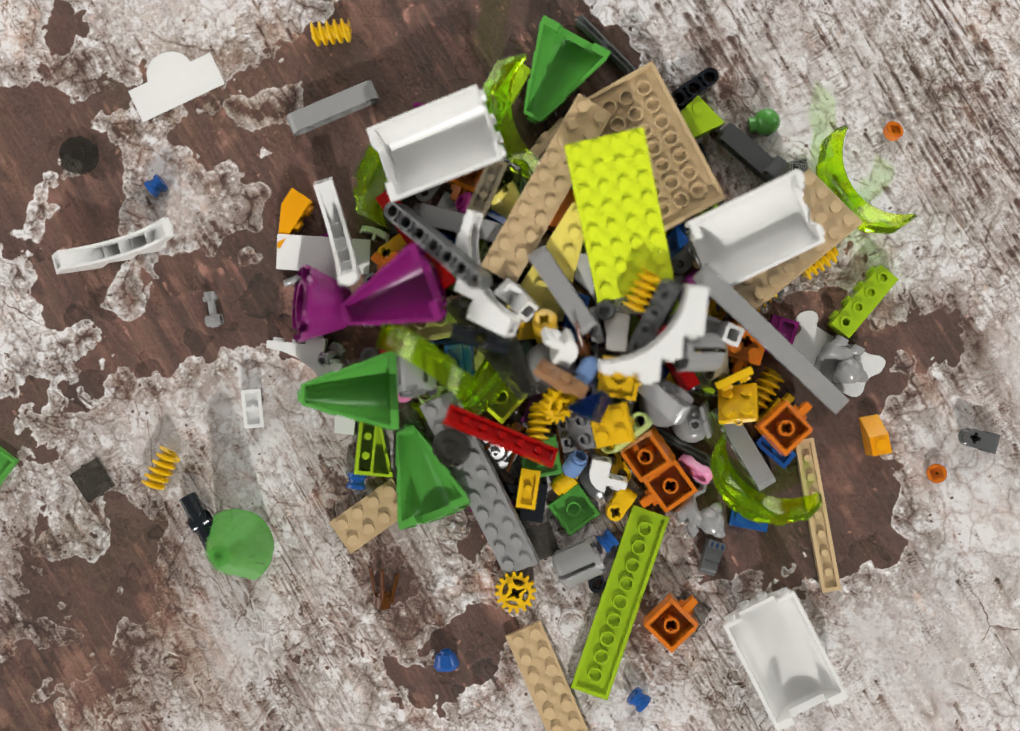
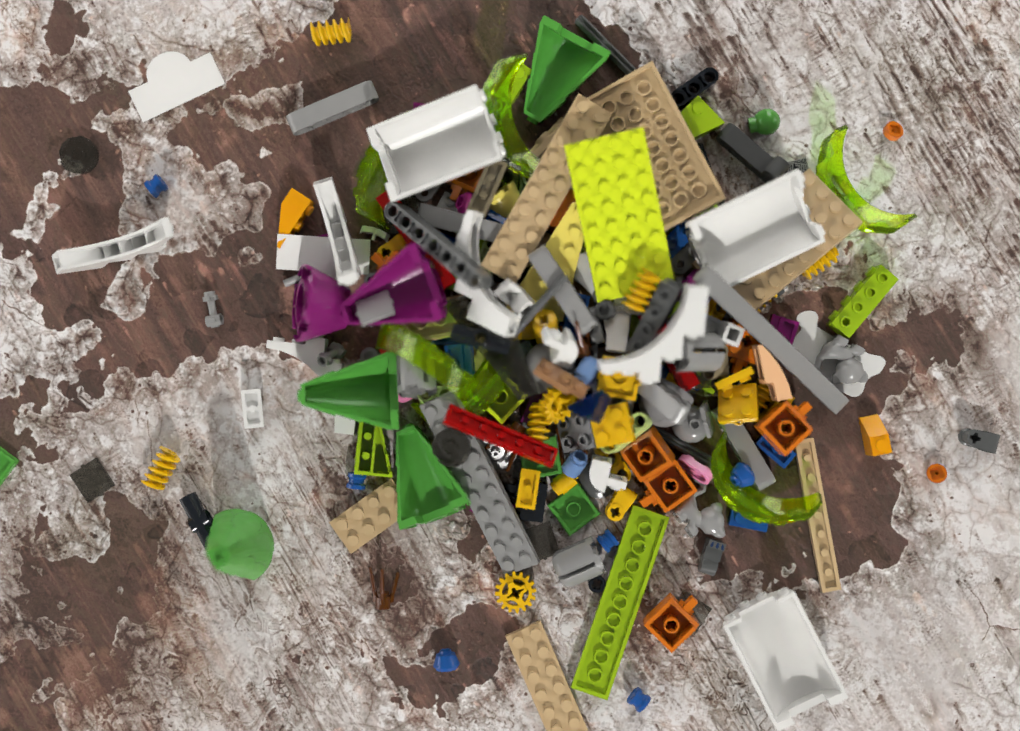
none -> light grey piece [355,289,395,326]
none -> dark grey bar [515,272,569,337]
none -> blue cone [730,462,755,488]
none -> light nougat slope [752,344,792,402]

